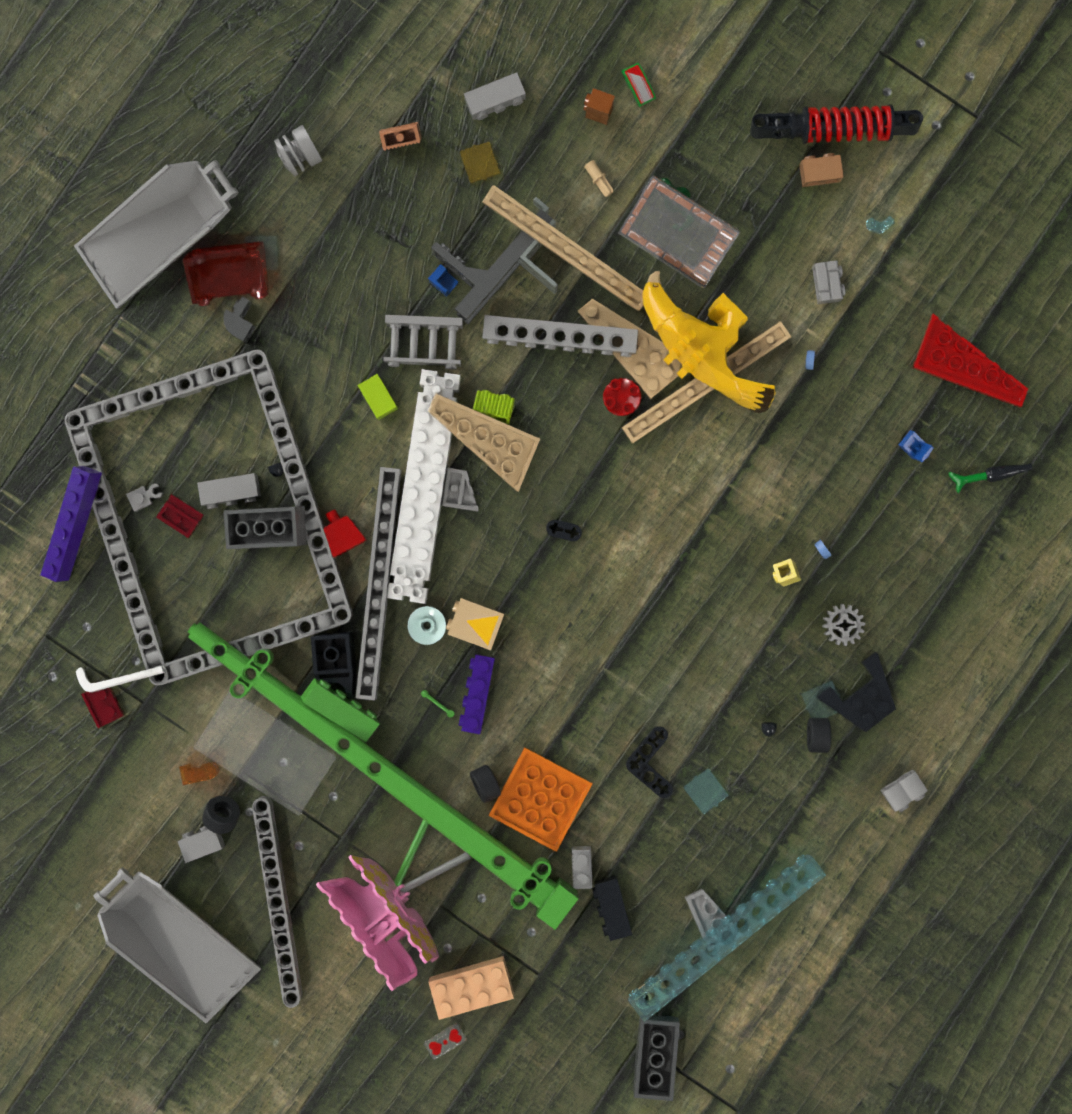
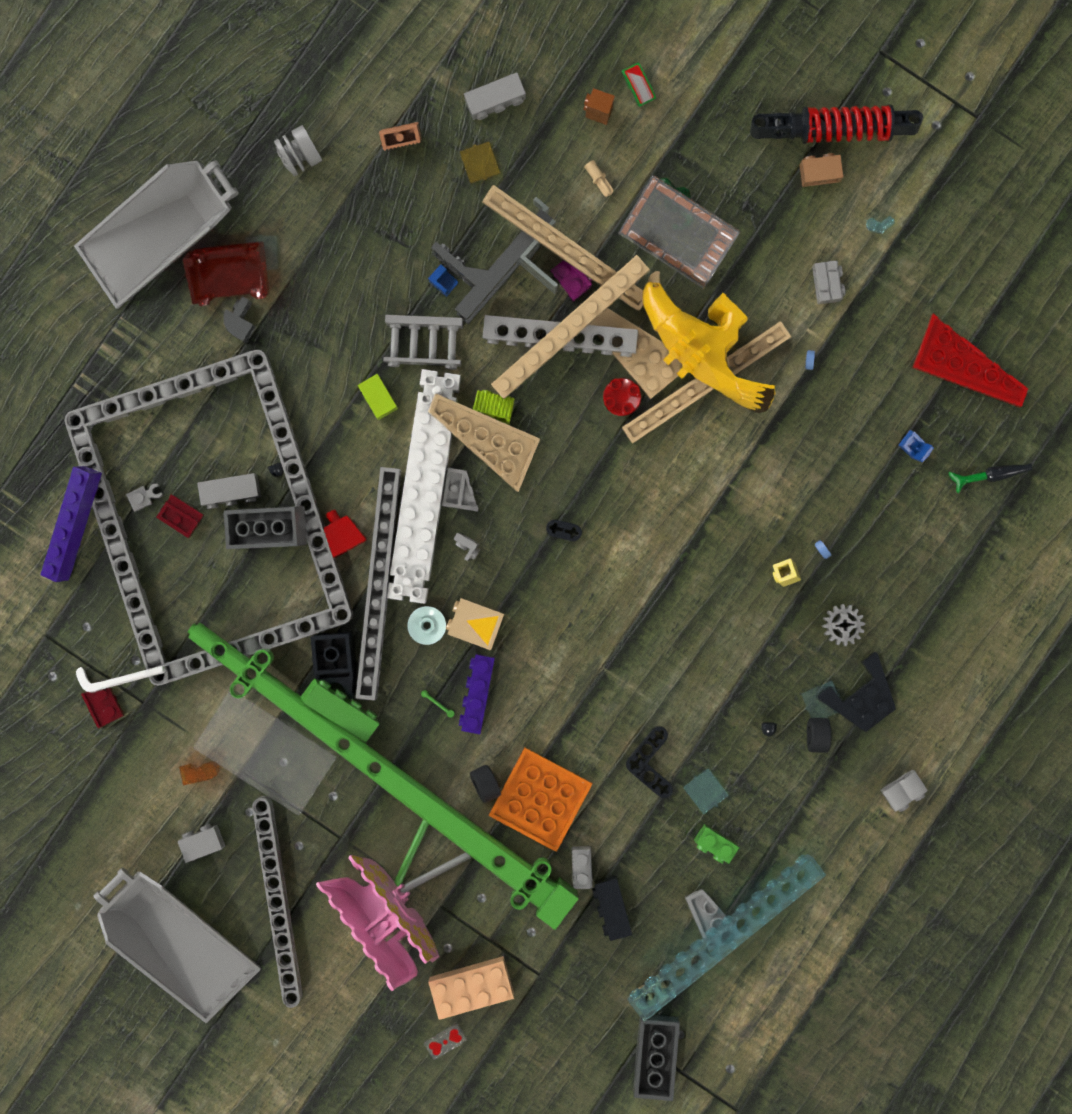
black tyre [202,796,240,834] -> none
none -> light grey bracket [454,532,481,561]
none -> tan plate [491,255,650,399]
none -> magenta bracket [550,260,592,302]
none -> bright green brick [694,824,739,864]

